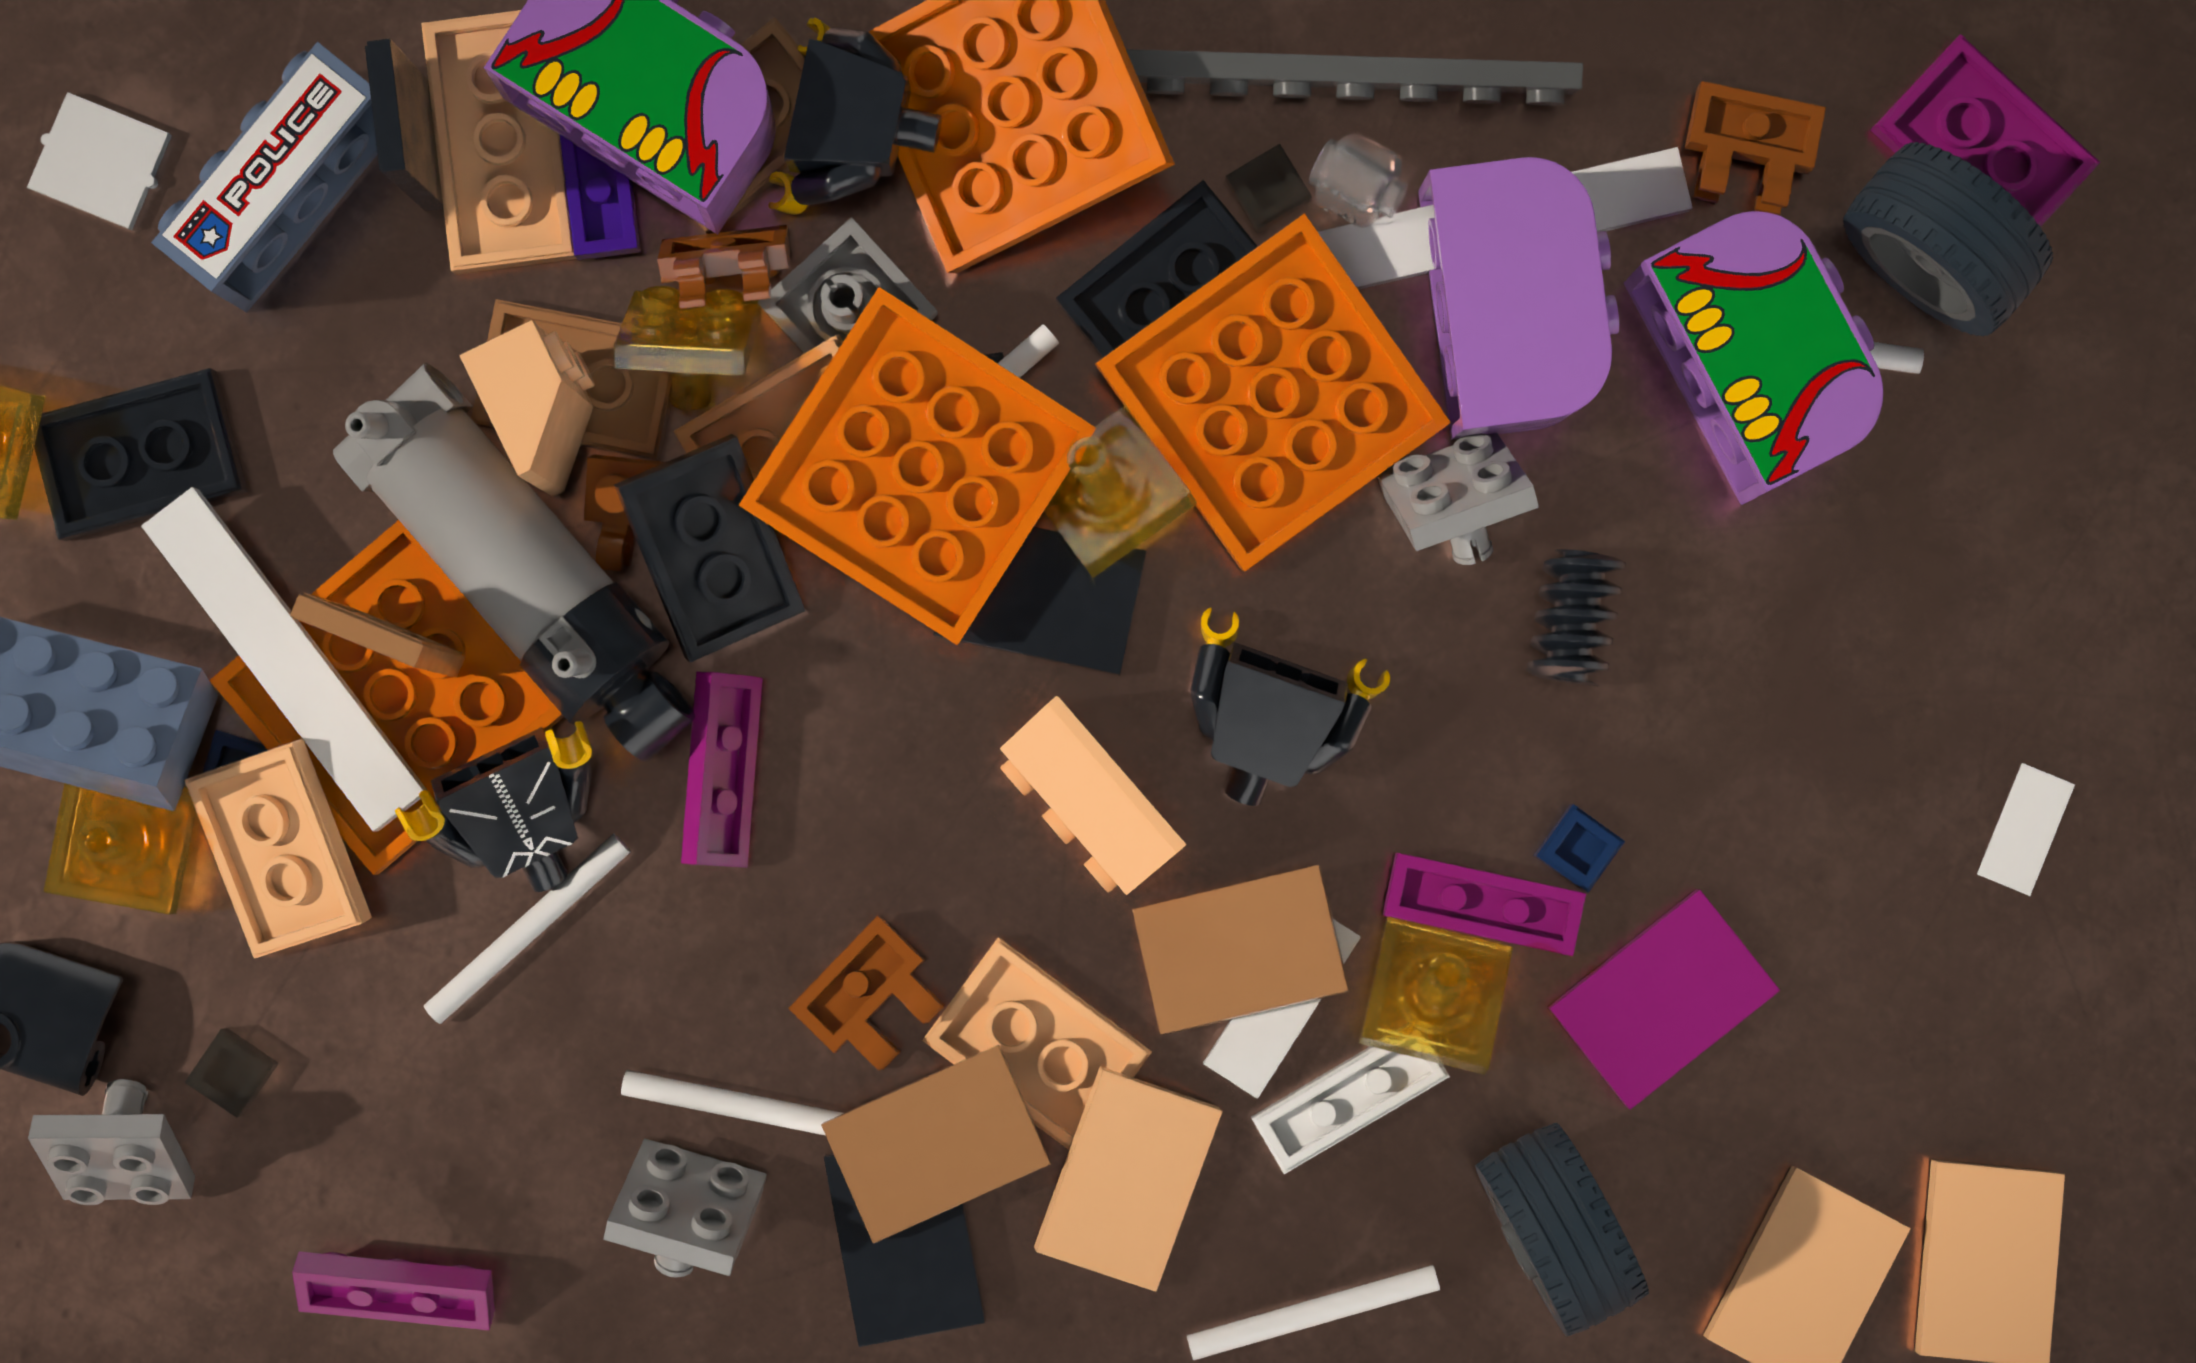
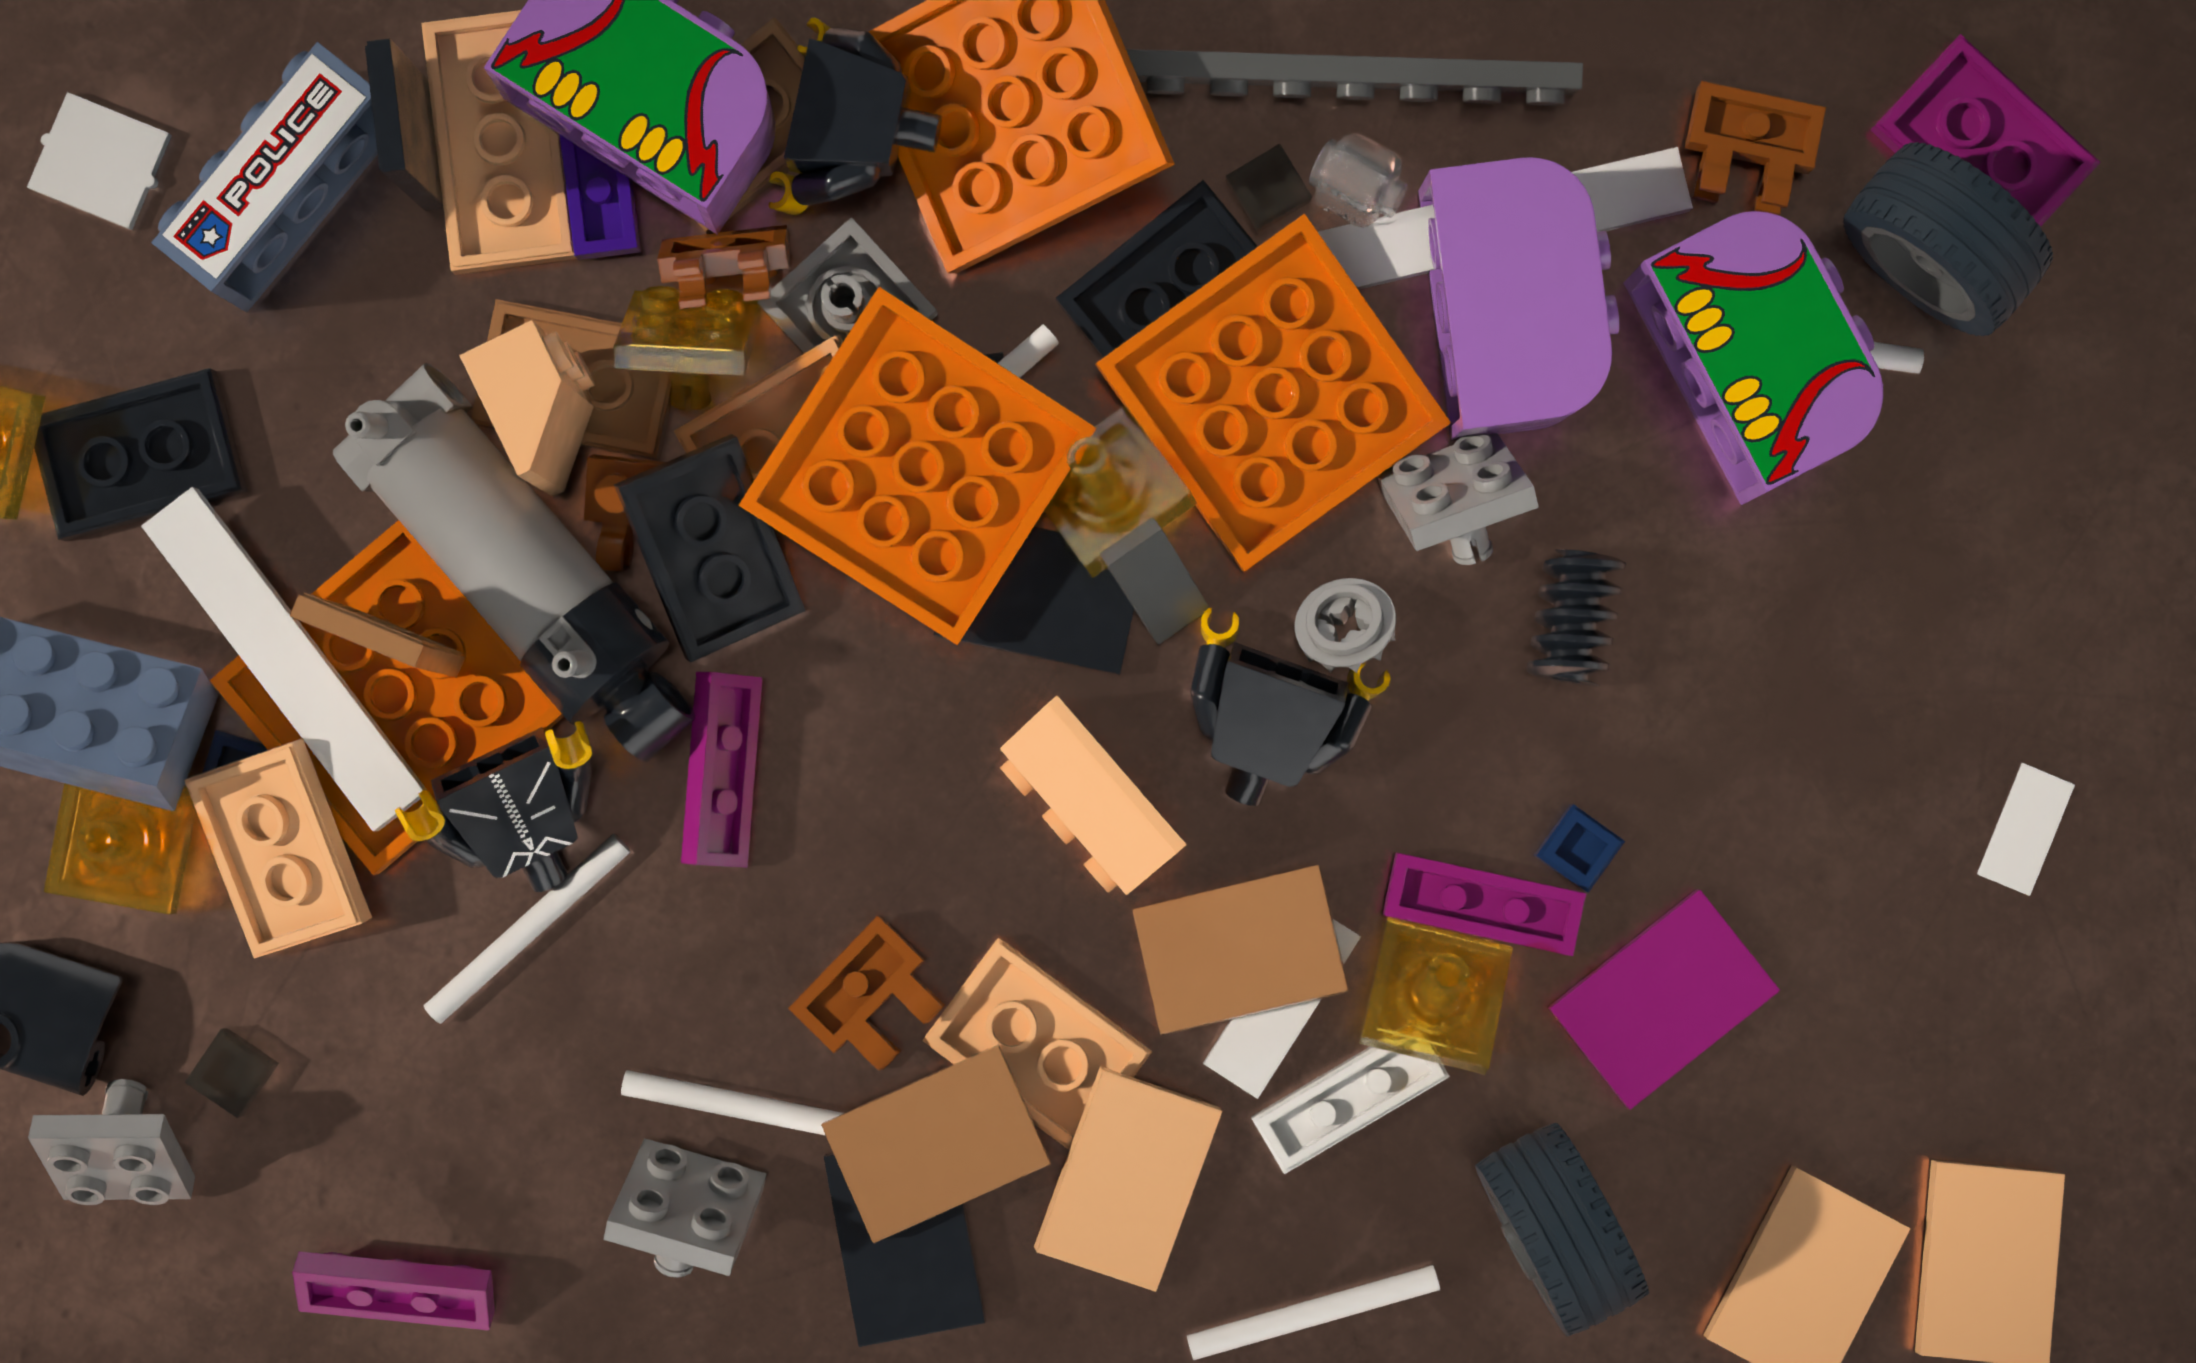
none -> dark grey tile [1099,517,1210,645]
none -> light grey gear [1295,578,1397,673]

